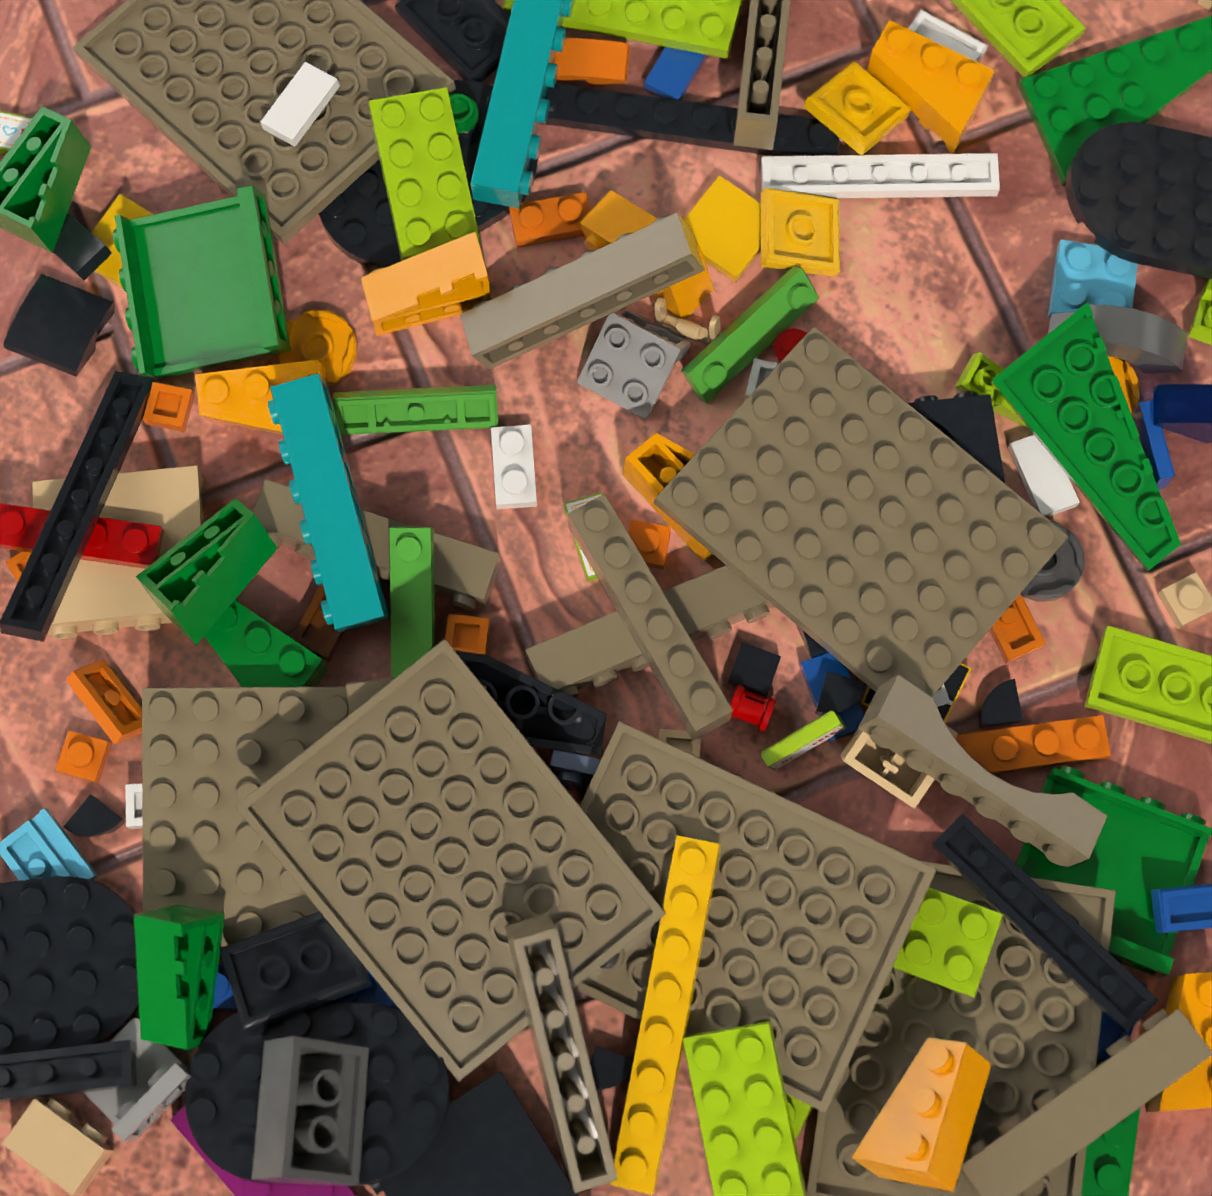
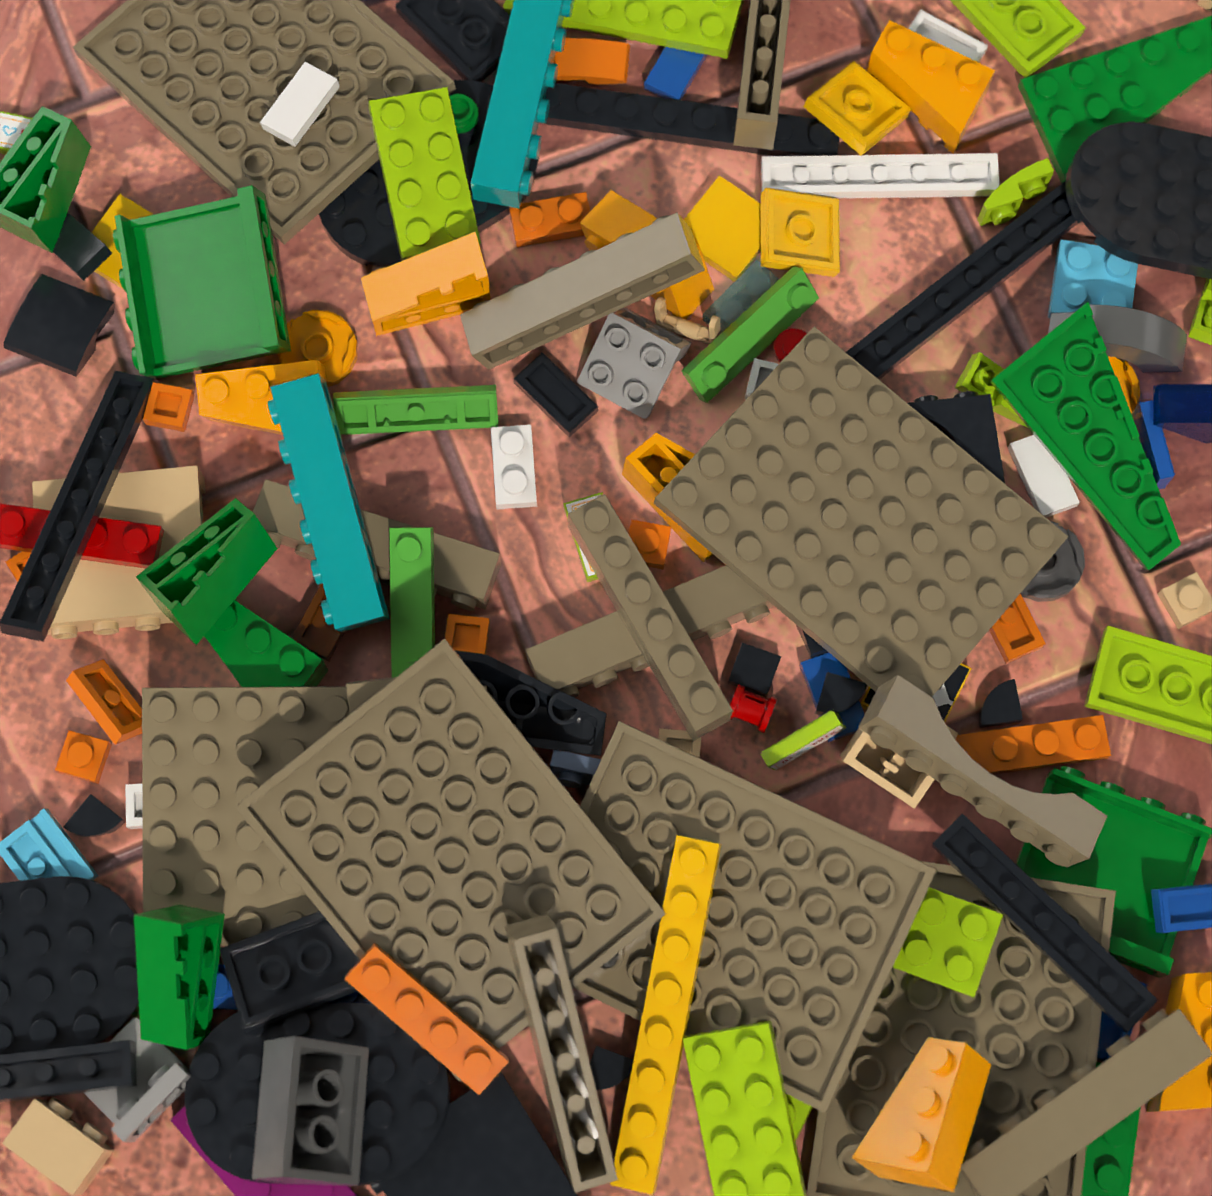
none -> orange plate [345,943,509,1095]
none -> black tile [513,352,598,438]
none -> clear light blue plate [702,260,779,334]
none -> black plate [846,180,1078,380]
none -> lime slope [977,158,1054,226]

